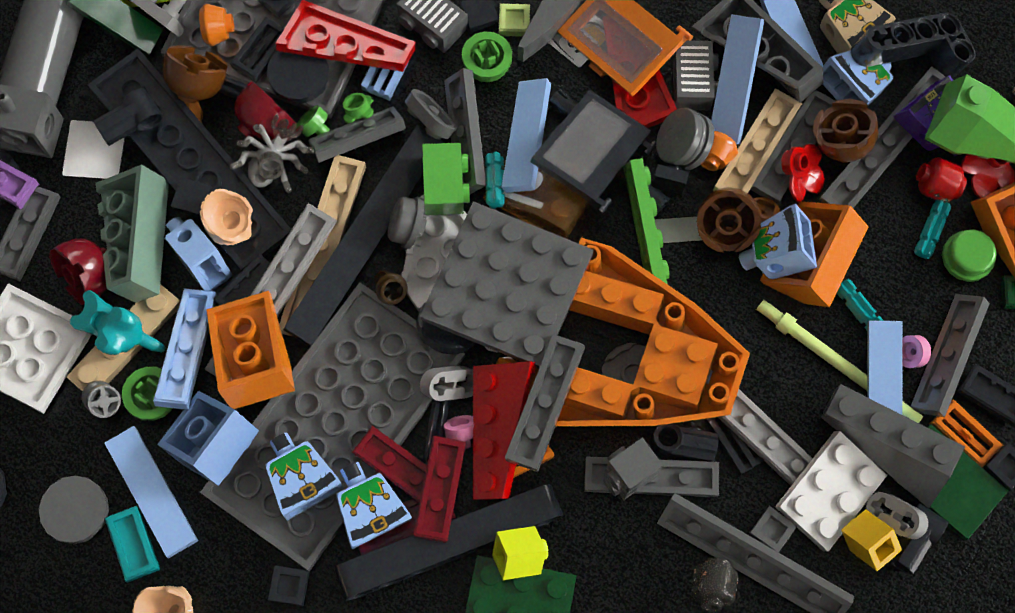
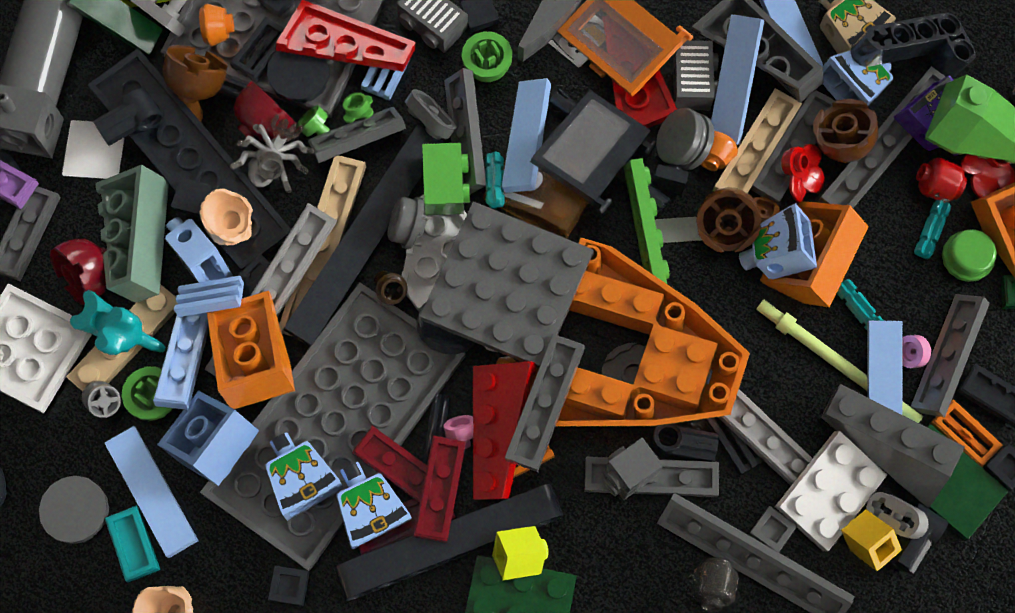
light grey beam [420,365,473,401] -> none
yellowish green tile [499,4,530,36] -> none
none -> light blue tile [174,276,244,317]

